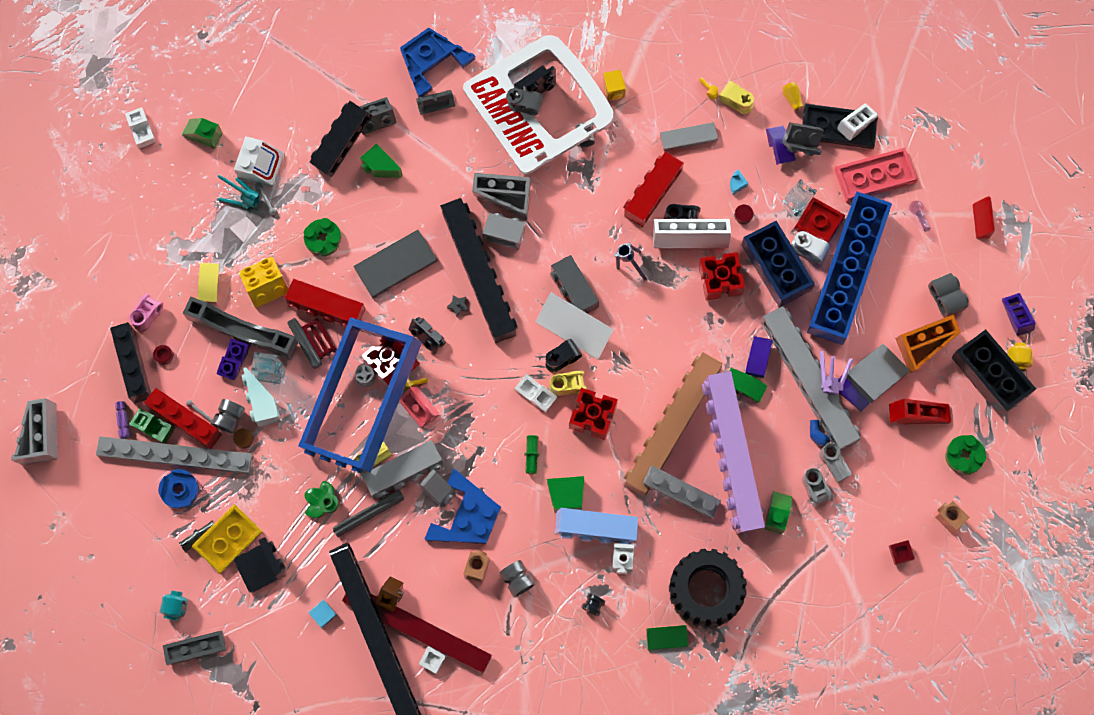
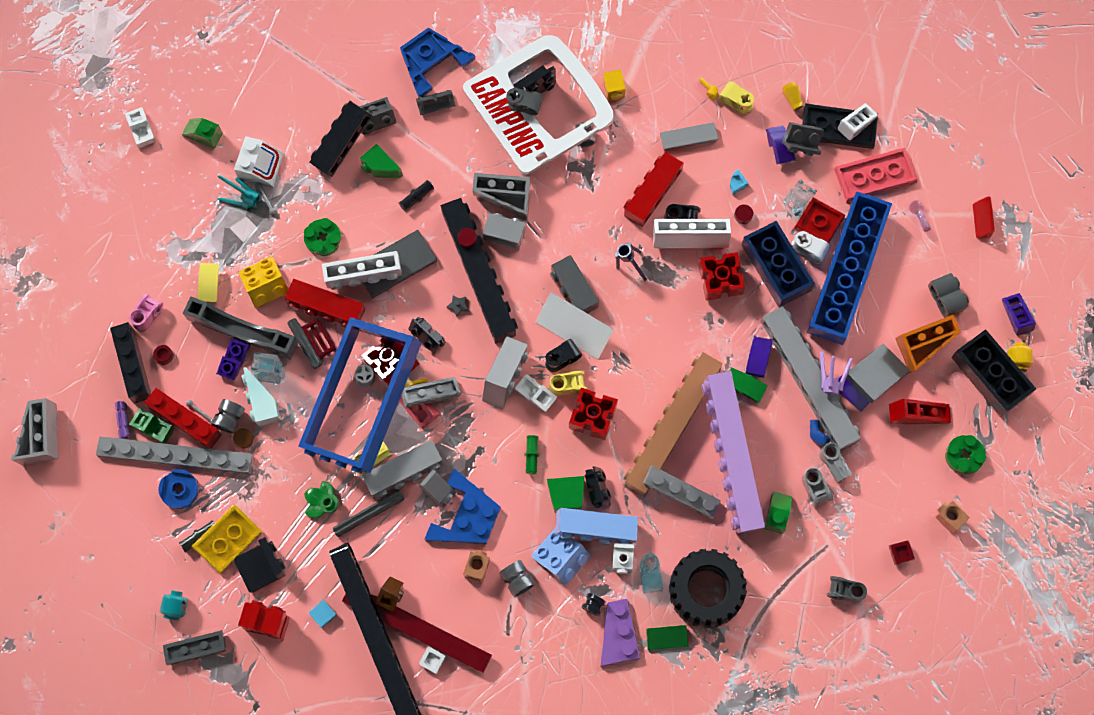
none -> red brick [238,600,290,641]
none -> white brick [322,251,402,290]
none -> black pin [398,180,434,212]
none -> light grey tile [401,377,461,408]
none -> dark red tile [457,228,477,248]
none -> light grey wedge [482,337,529,409]
none -> light blue bracket [532,529,591,586]
none -> black hinge [584,466,611,508]
none -> medium lavender wing [600,599,640,667]
none -> clear light blue piece [640,553,663,593]
none -> dark grey piece [827,576,867,603]

